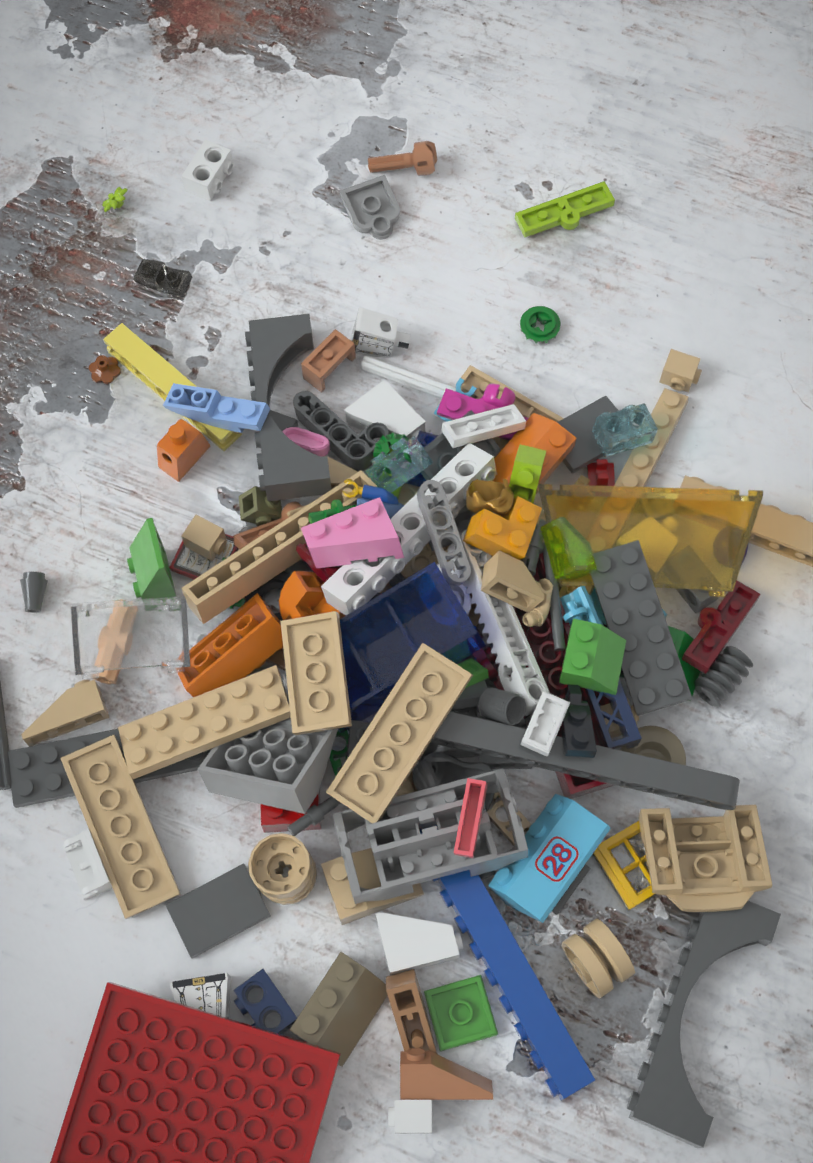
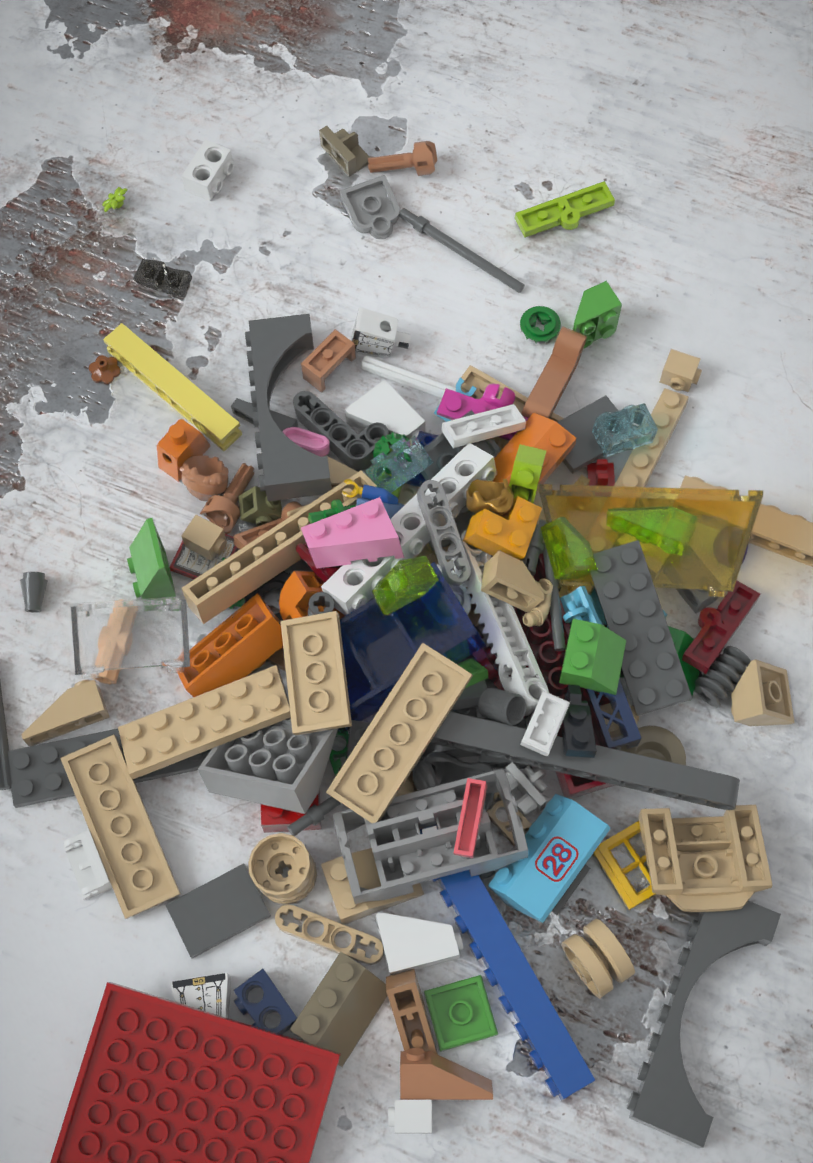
light blue slope [163,383,270,433] -> none
none -> nougat hair [179,455,229,501]
none -> nougat piece [200,463,254,534]
none -> tan beam [275,904,384,965]
none -> dark grey bush [308,592,334,616]
none -> dark tan panel [319,125,370,177]
none -> clear neon green slope [372,556,438,615]
none -> dark grey bar [399,208,525,293]
none -> white hips [505,762,548,817]
none -> nougat beam [521,326,587,419]
none -> bright green slope [573,280,622,349]
none -> clear neon green slope [606,506,697,556]
none -> tan slope [731,659,794,726]

